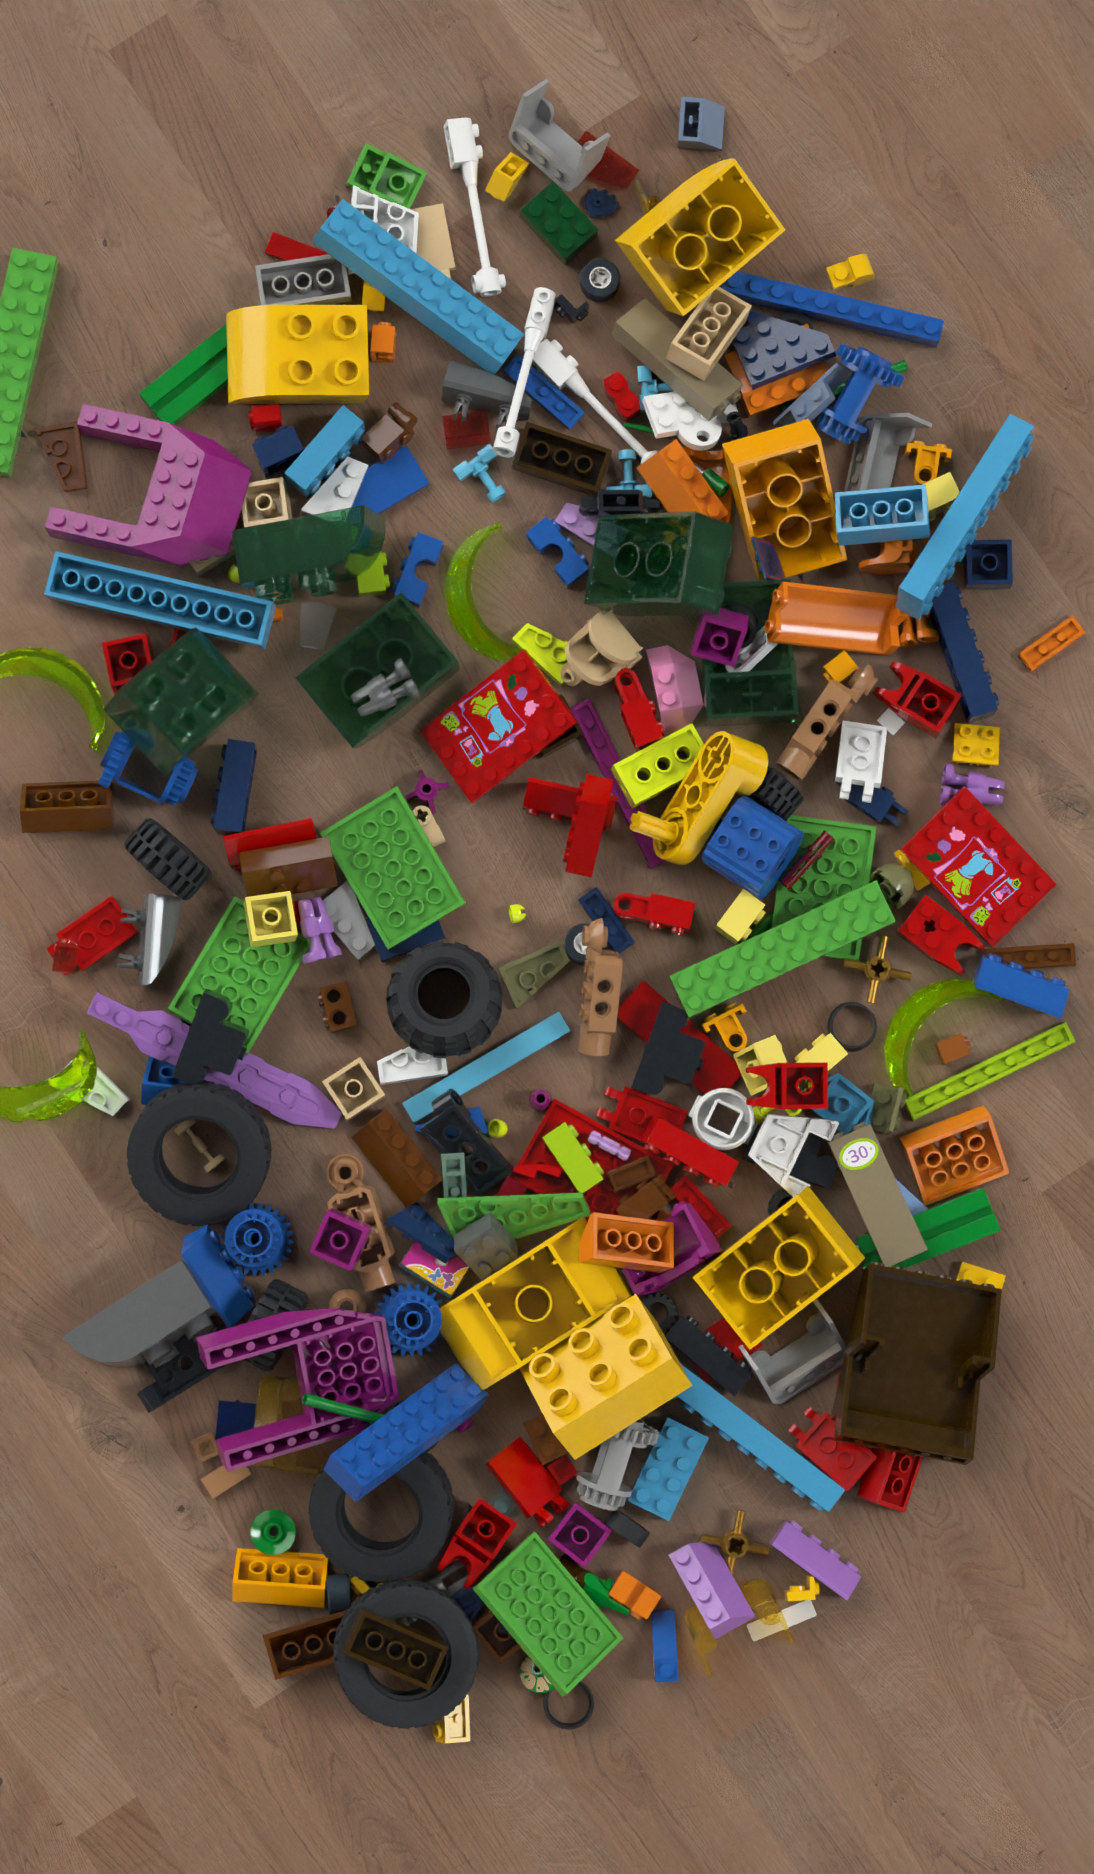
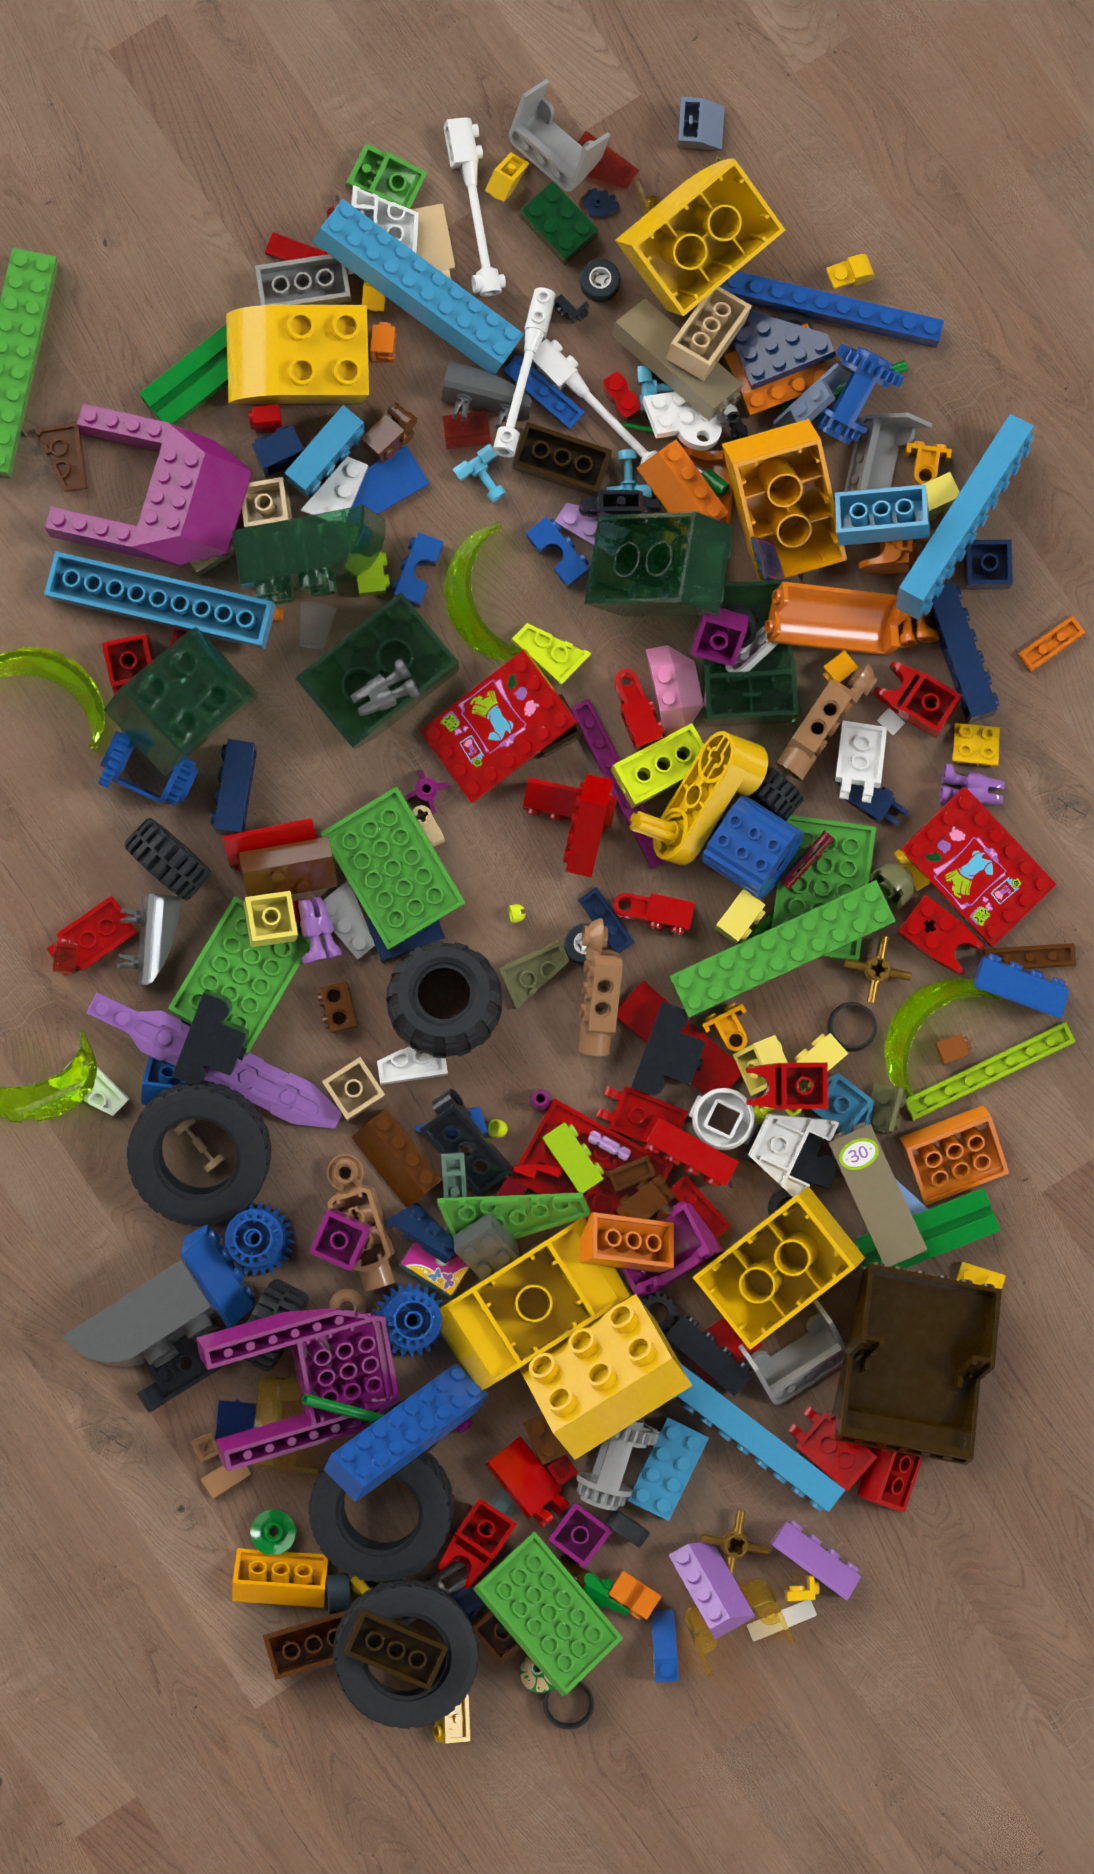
reddish brown slope [20,780,114,833] -> none
neon yellow hinge [228,564,248,583] -> none
medium azure tile [402,1012,570,1123] -> none
tan animal [560,610,643,686] -> none

